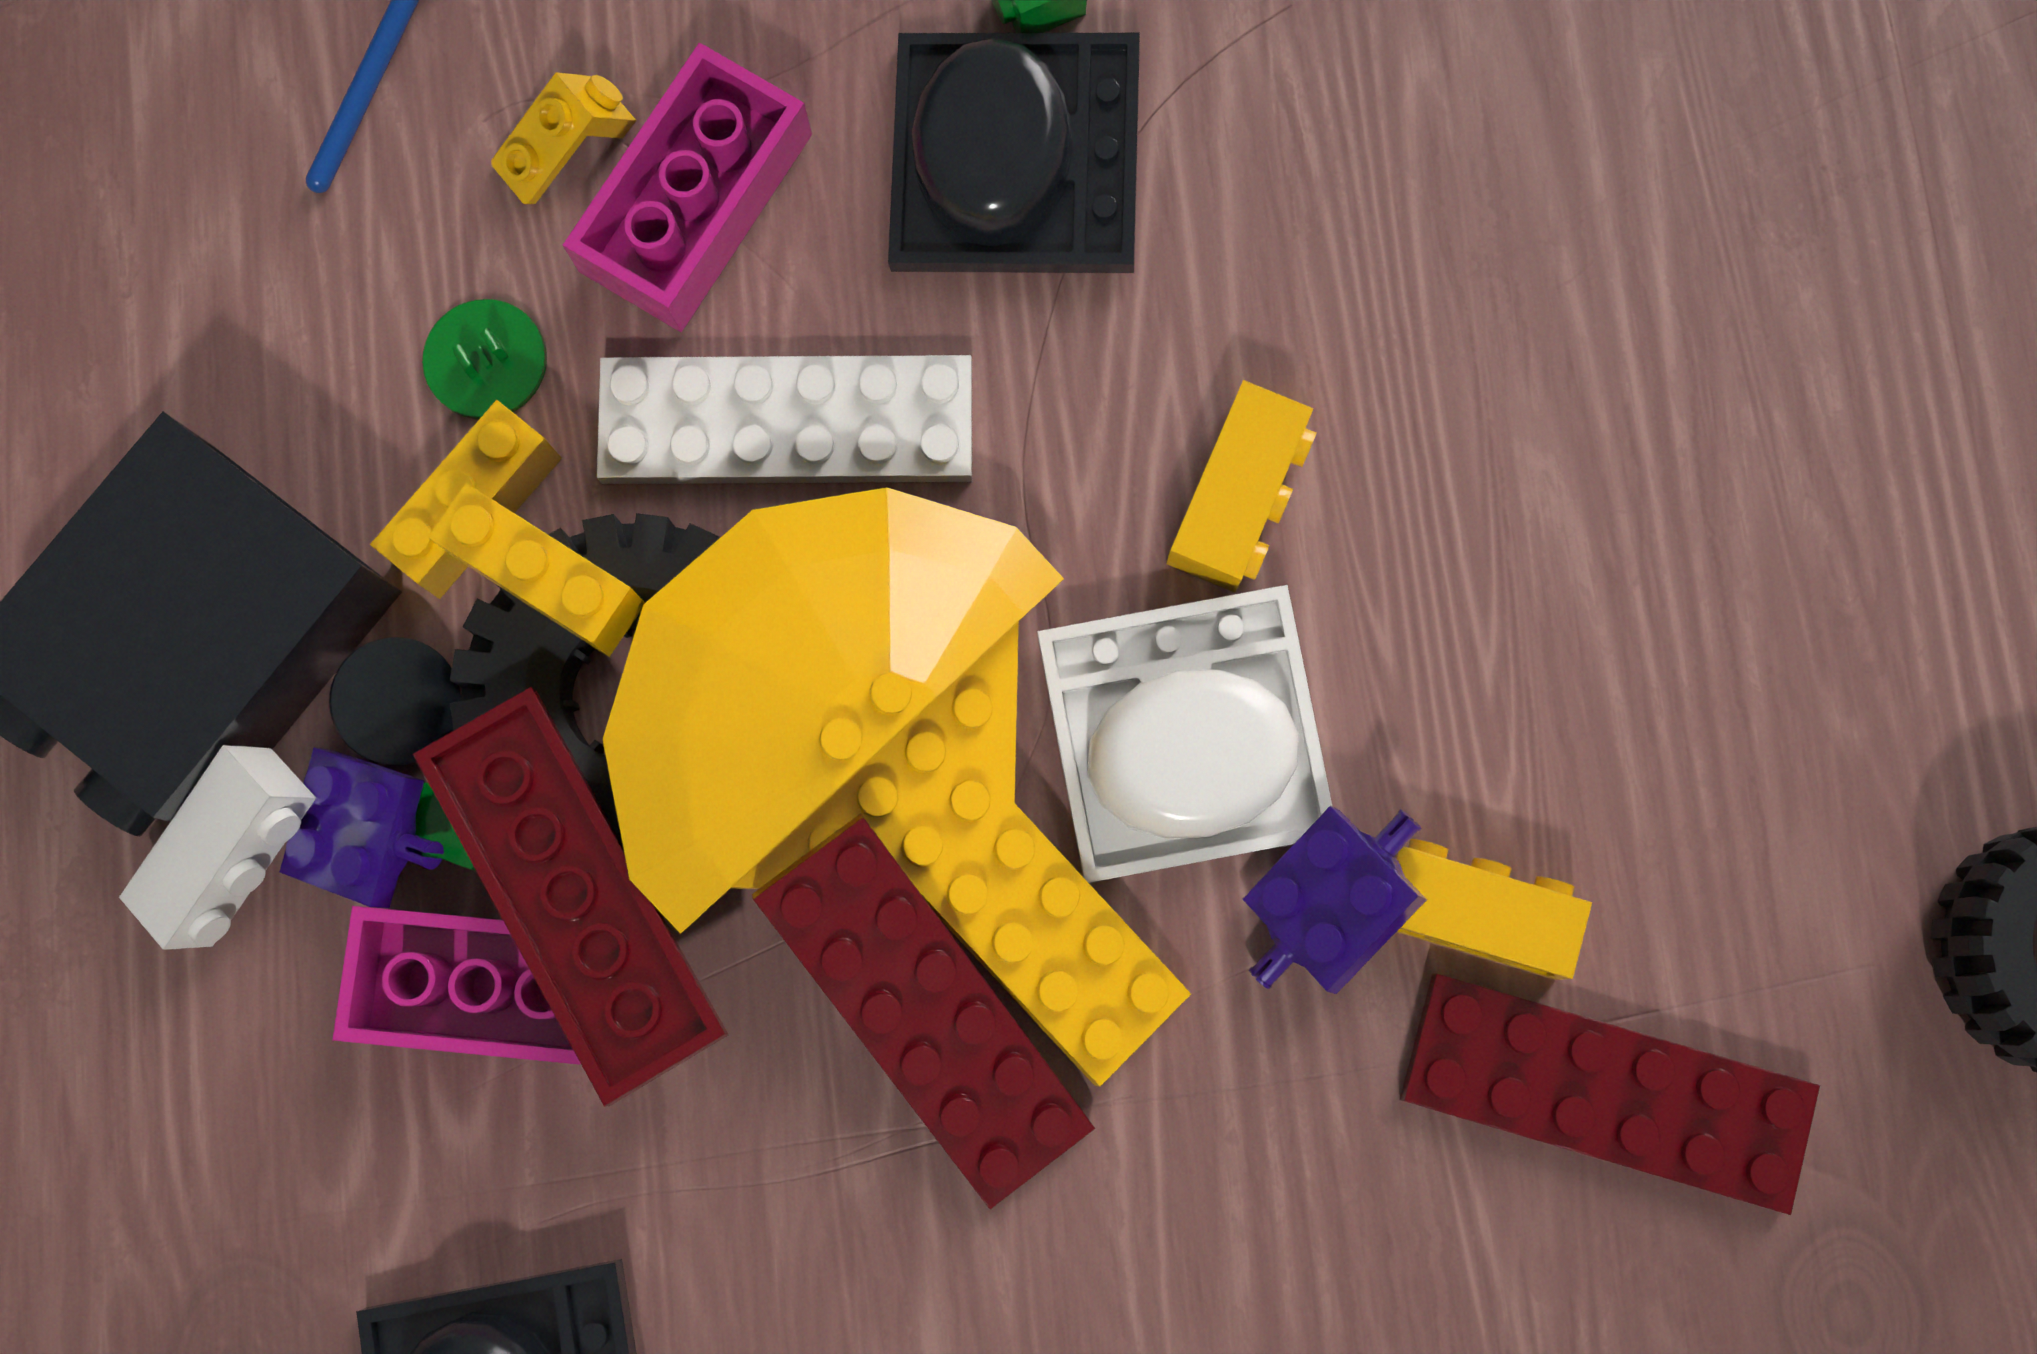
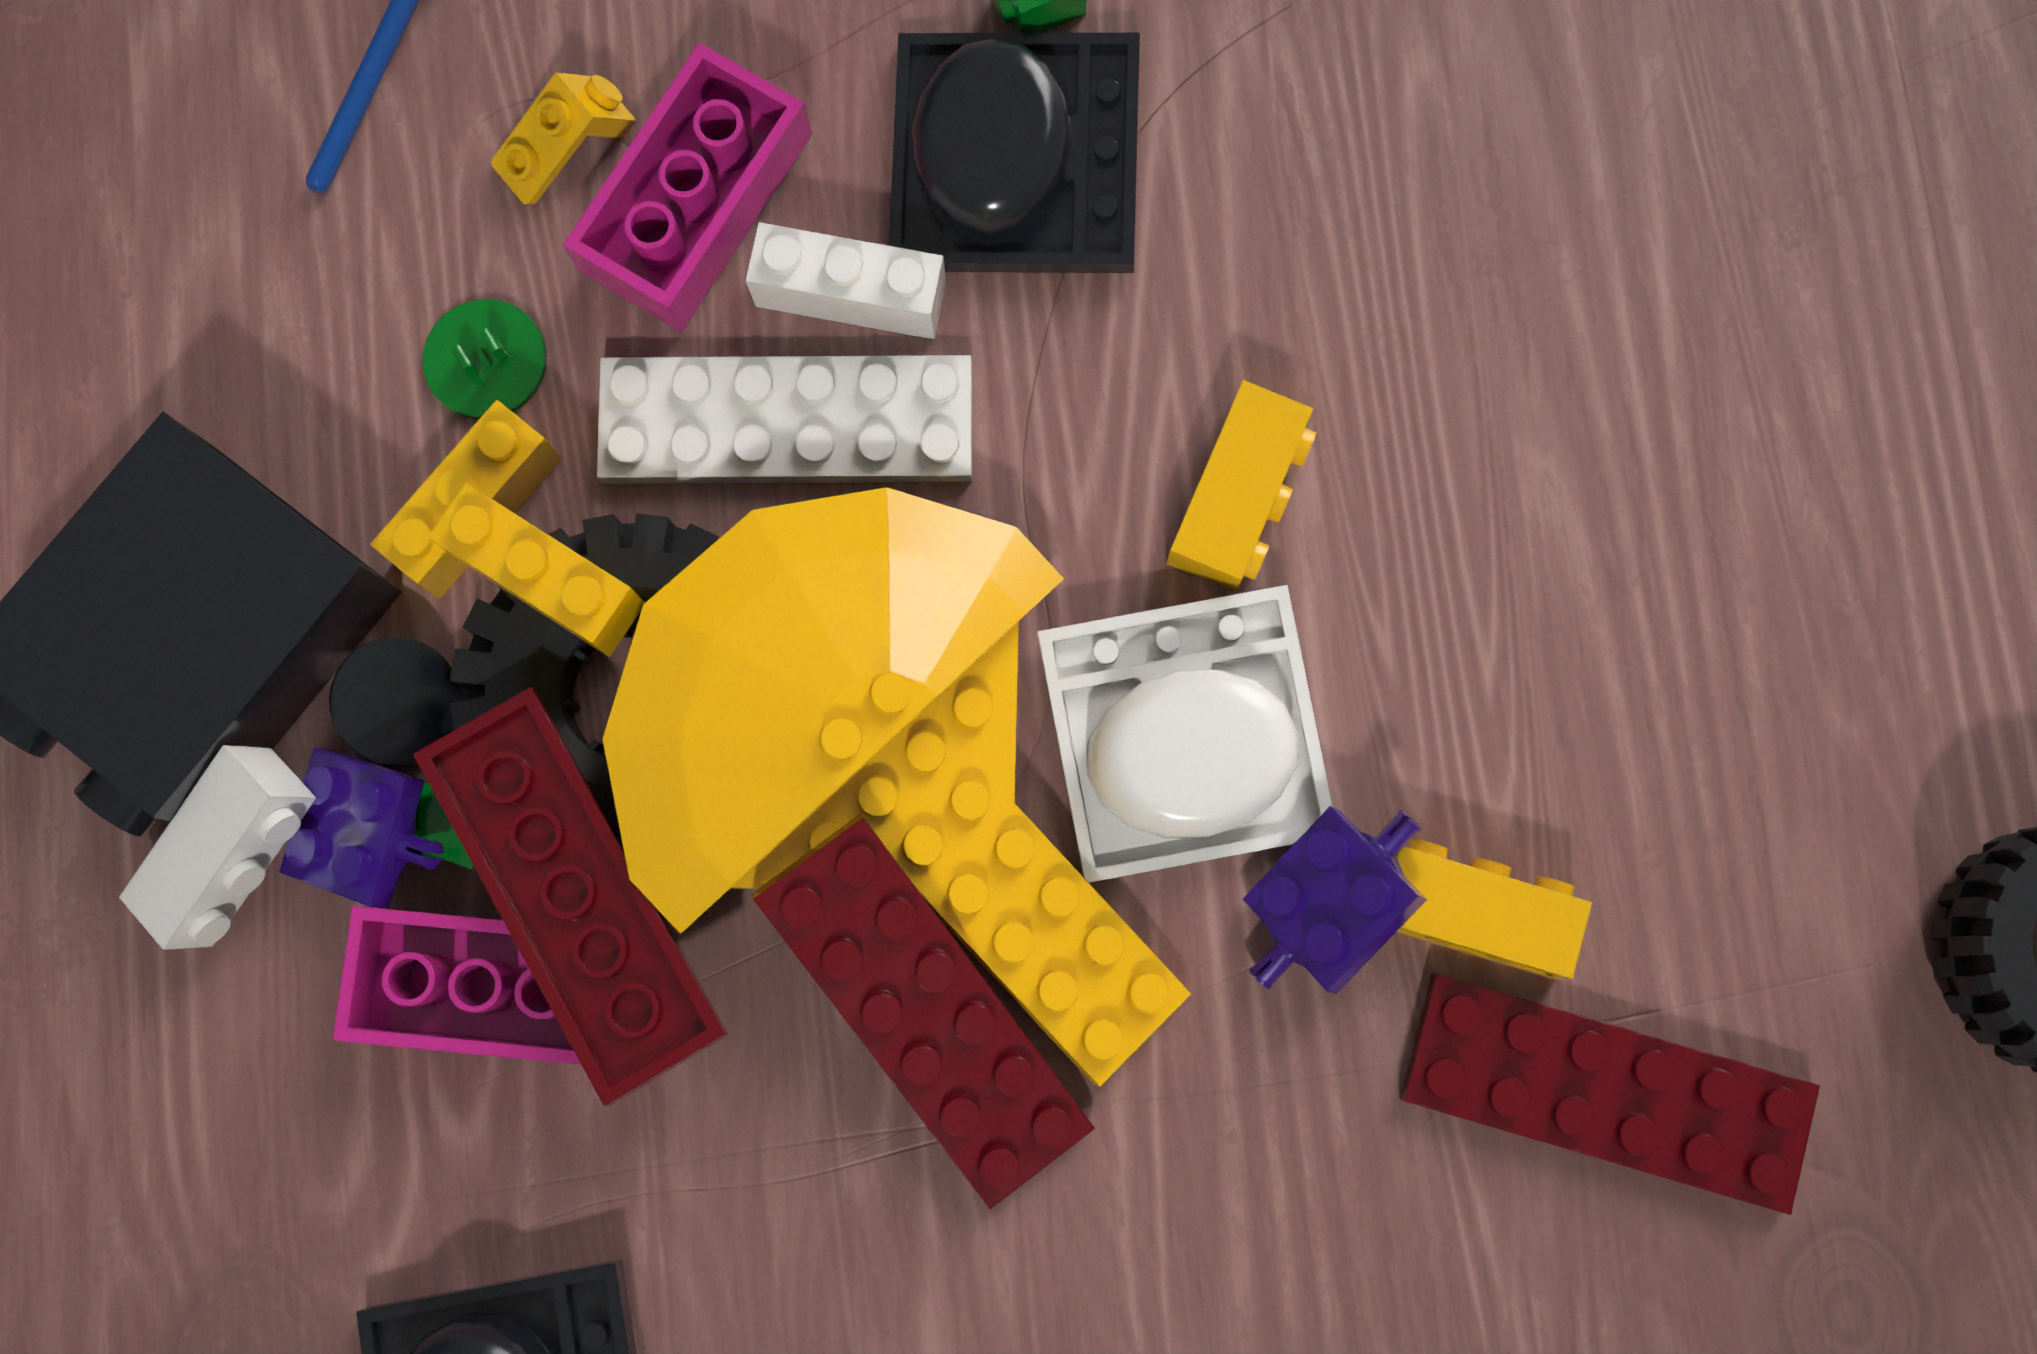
none -> white brick [746,222,946,340]

